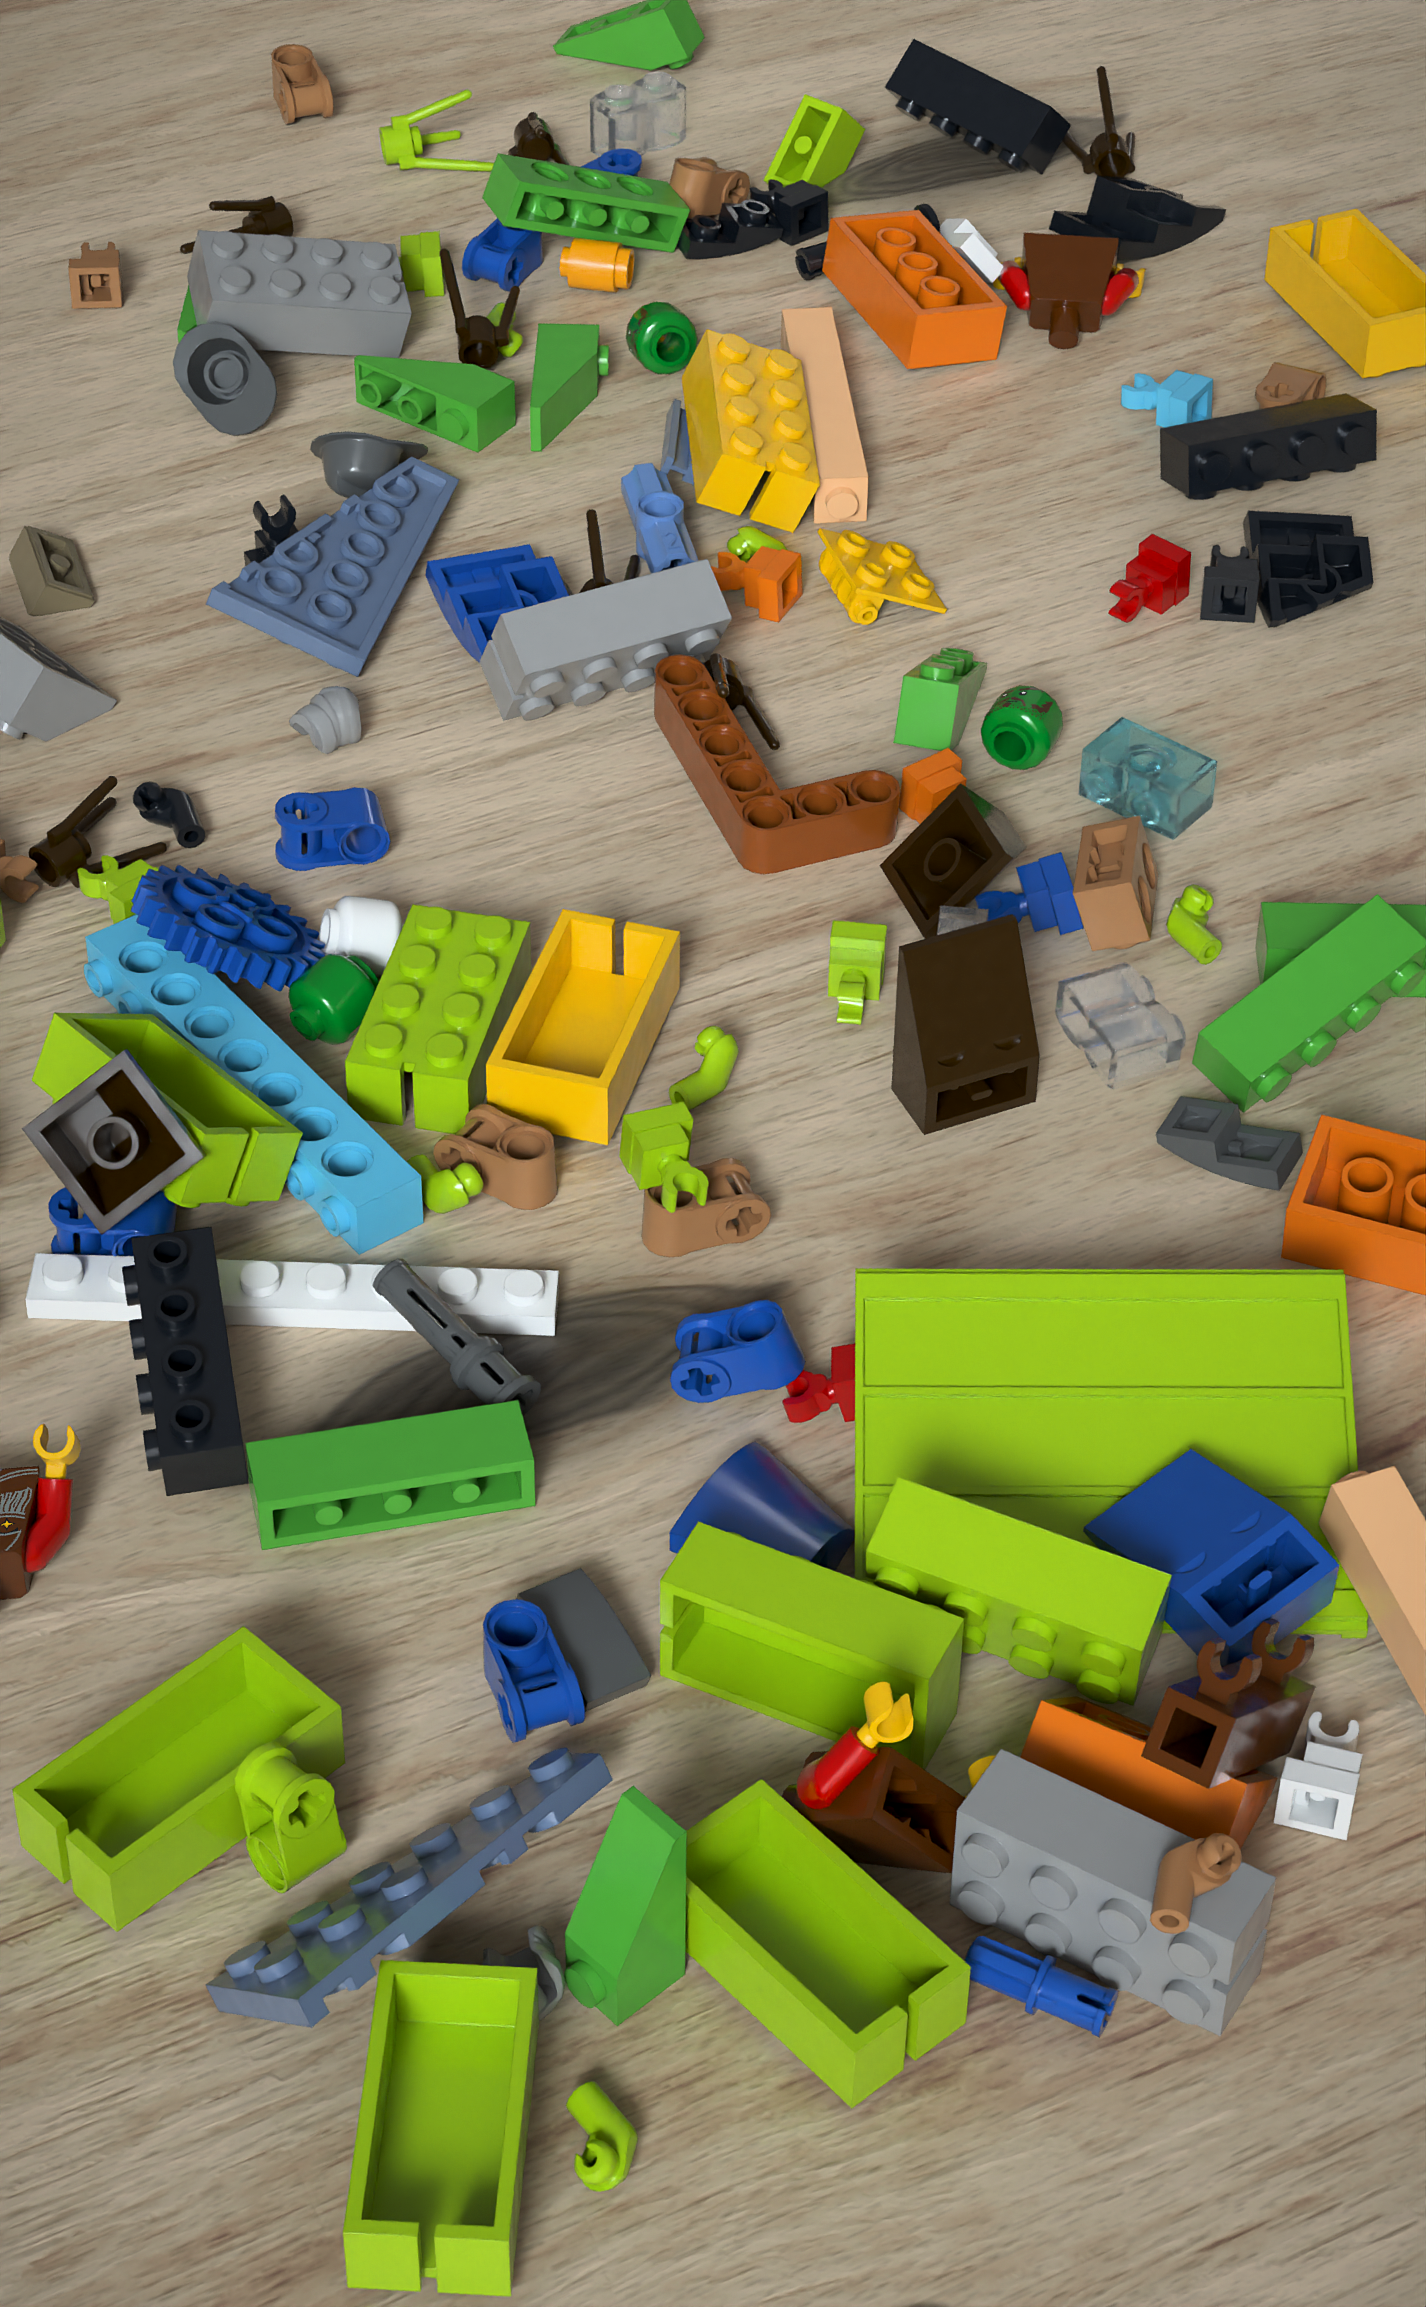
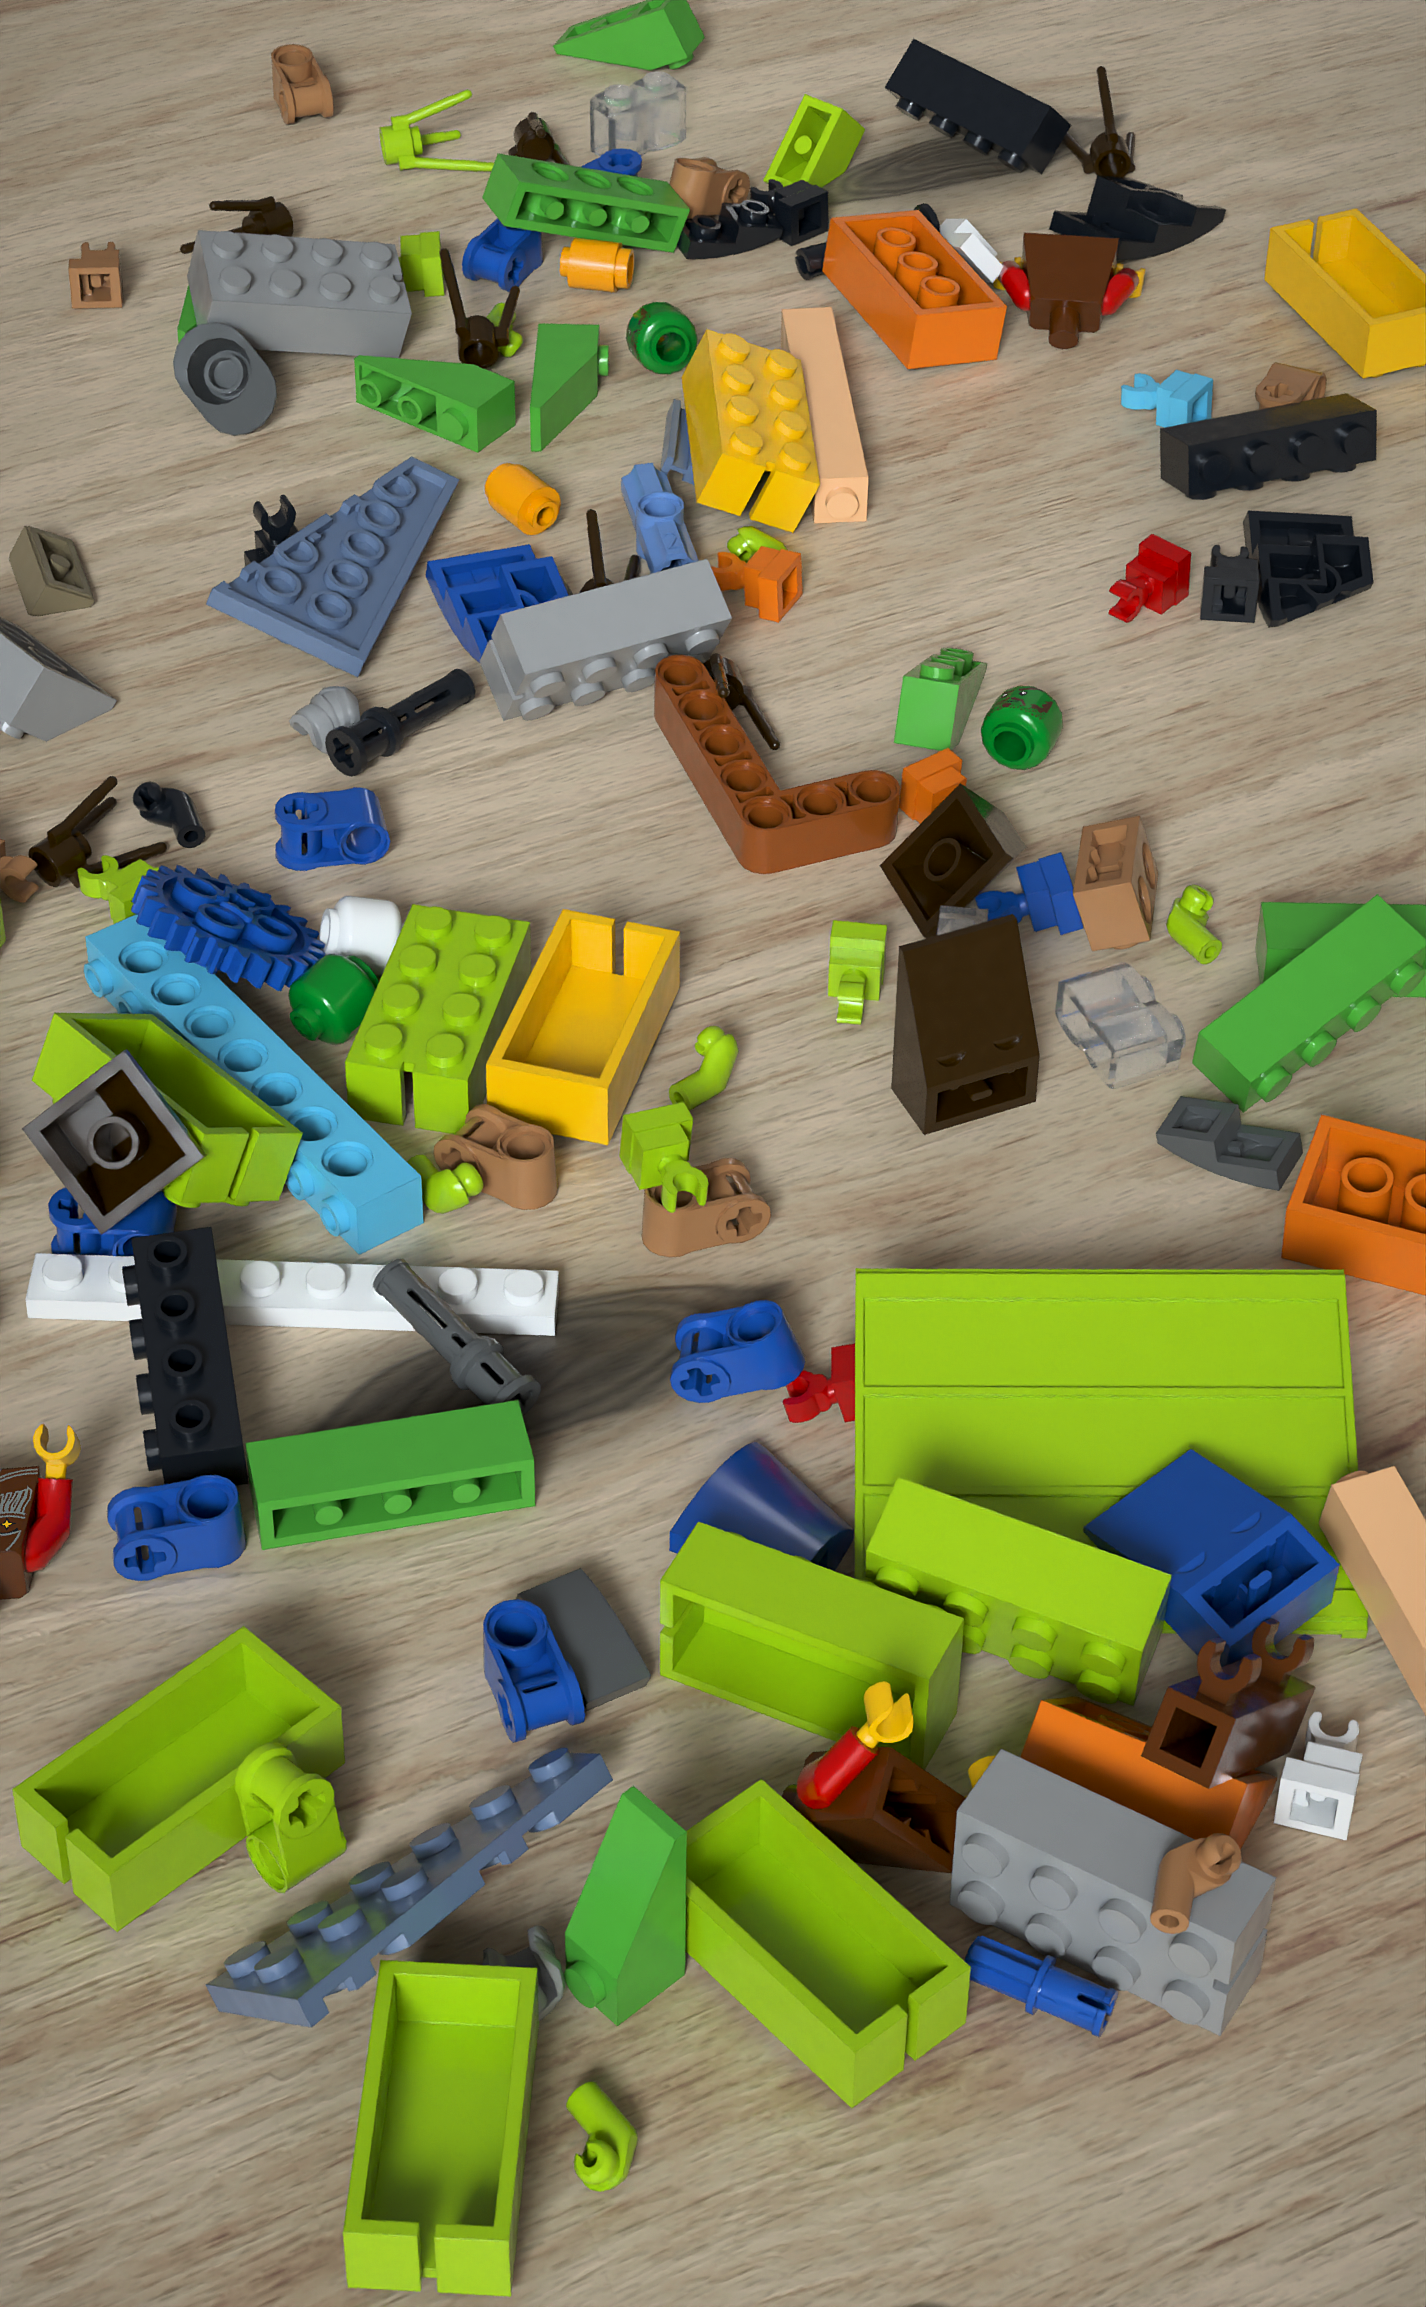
dark grey piece [310,431,428,498] -> none
yellow hinge [817,528,947,625] -> none
clear light blue brick [1078,717,1217,840] -> none
none -> blue piece [107,1475,246,1581]
none -> black pin [325,669,476,777]
none -> light orange brick [485,463,561,535]

